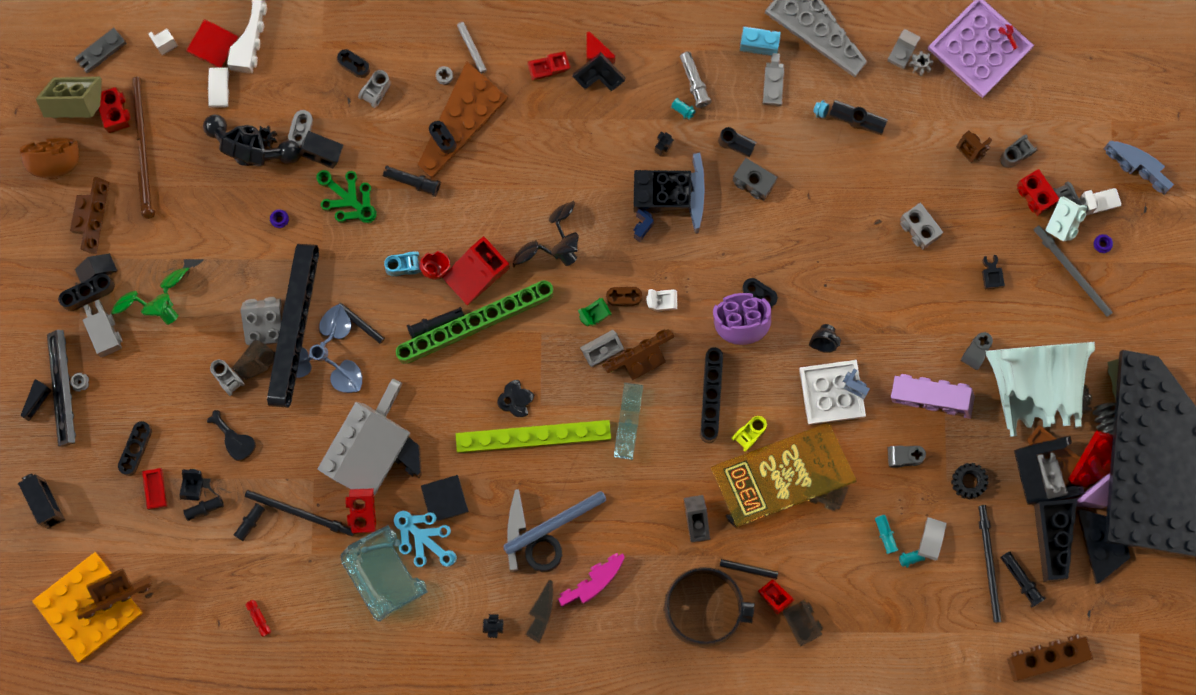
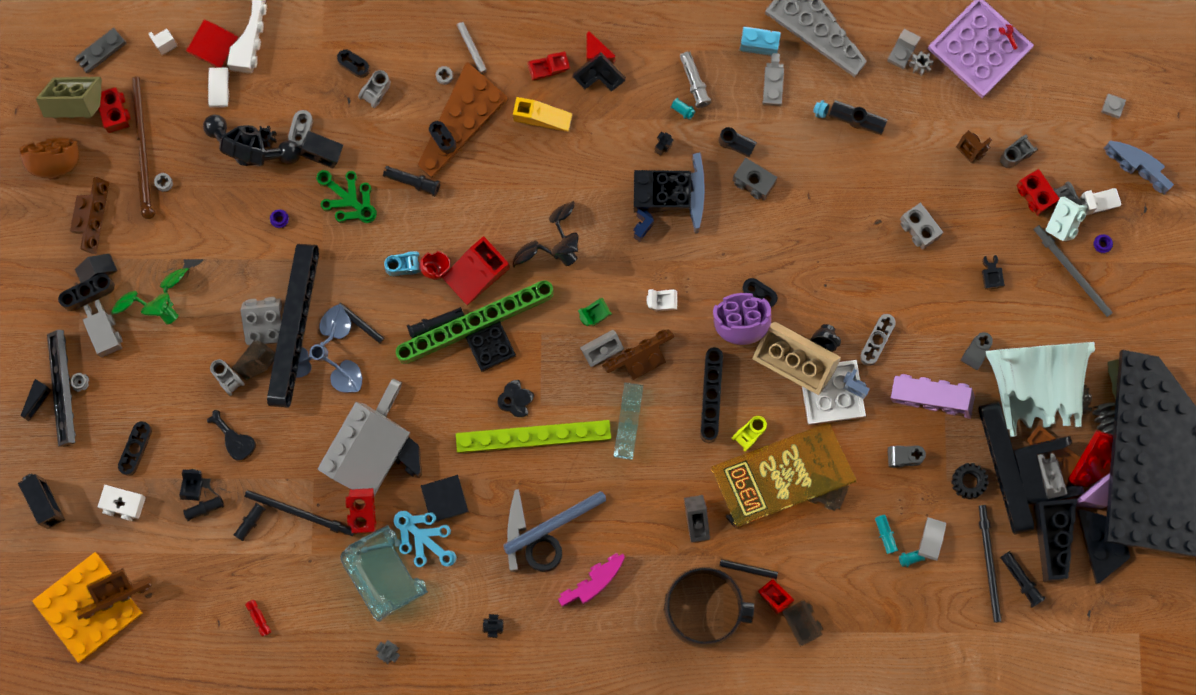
red tile [142,468,168,510] -> none
clear smoke slope [525,580,554,644] -> none
reddish brown beam [606,287,642,306] -> none
reddish brown brick [1007,634,1093,681] -> none
none -> white brick [98,485,146,521]
none -> light grey bush [154,173,173,192]
none -> dark grey gear [376,640,400,664]
none -> black tile [465,321,516,372]
none -> yellow slope [513,97,572,132]
none -> tan slope [752,322,841,395]
none -> light grey beam [860,314,896,366]
none -> black beam [978,401,1034,535]
none -> light grey plate [1101,94,1126,119]

